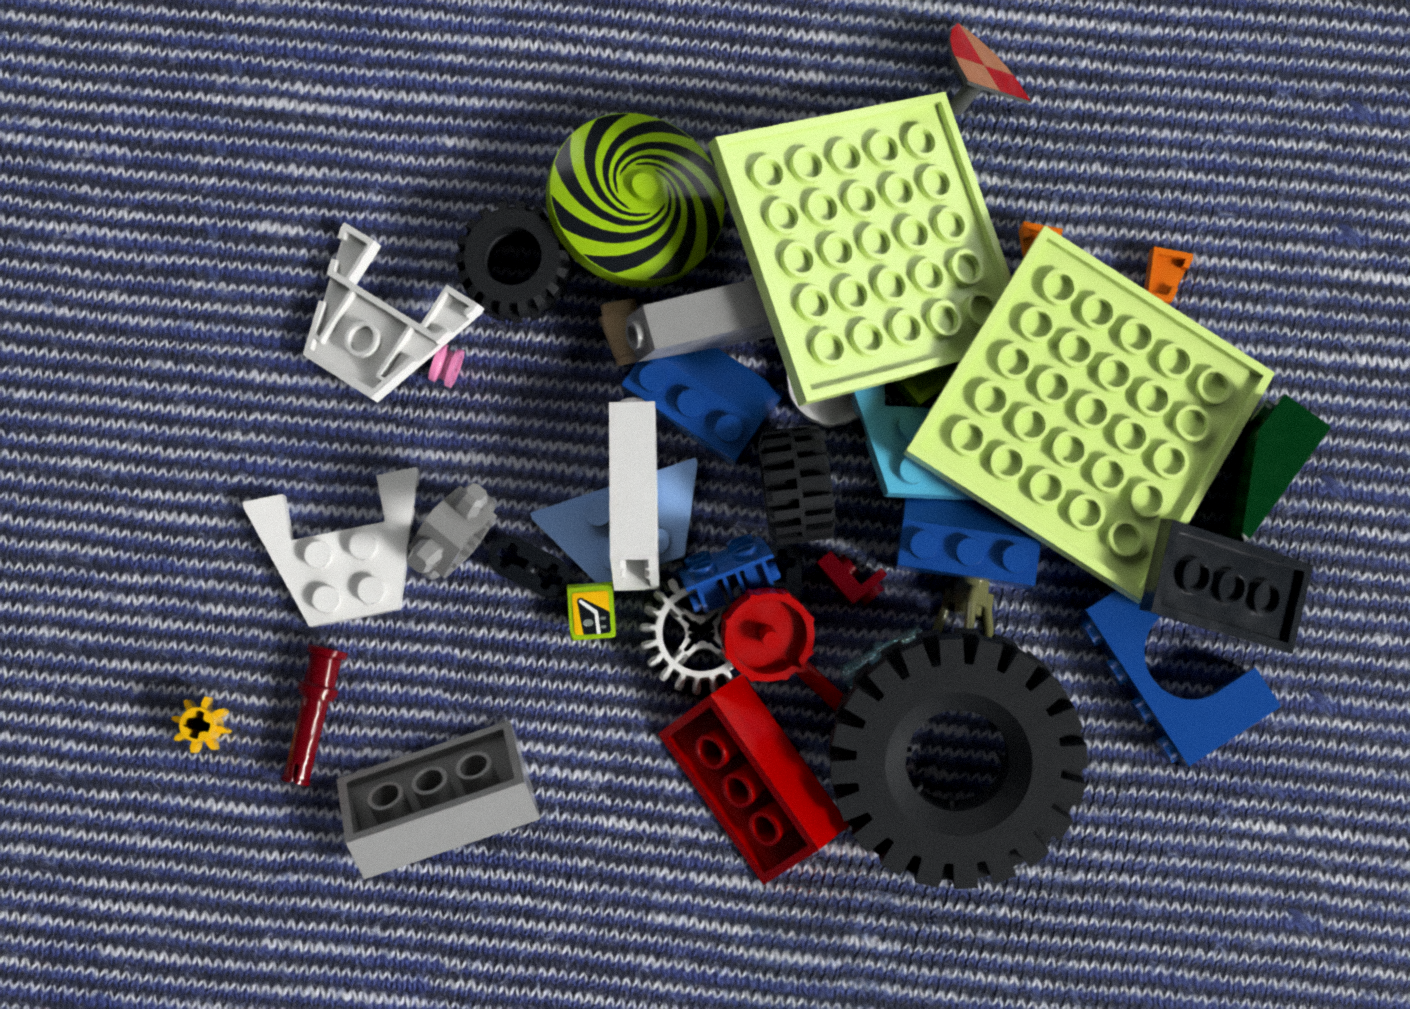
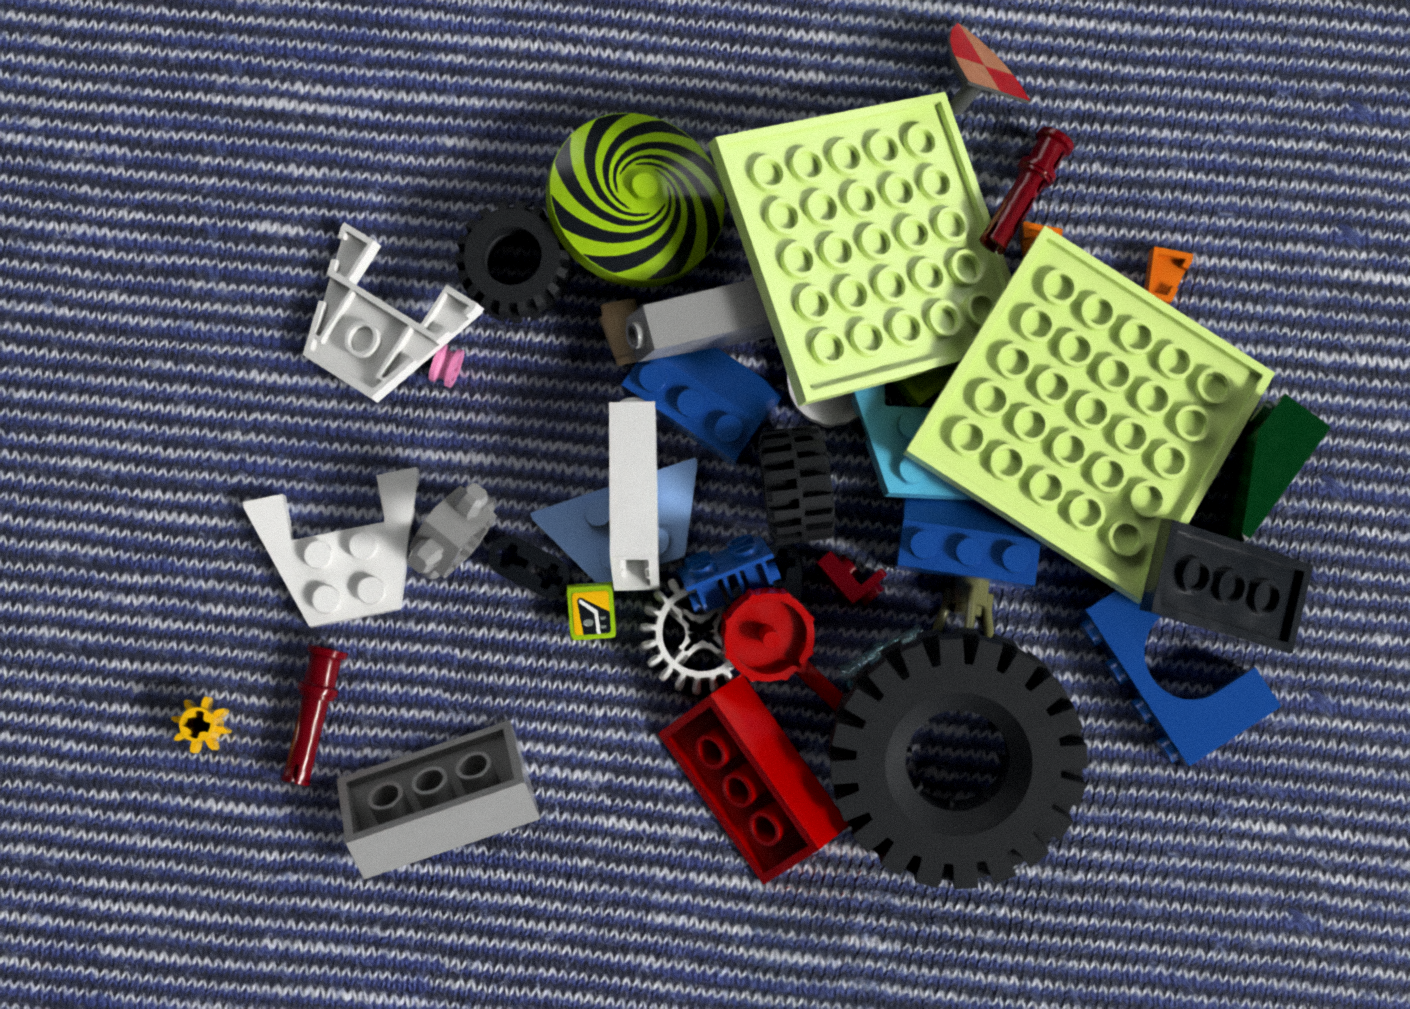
none -> dark red pin [979,126,1074,254]

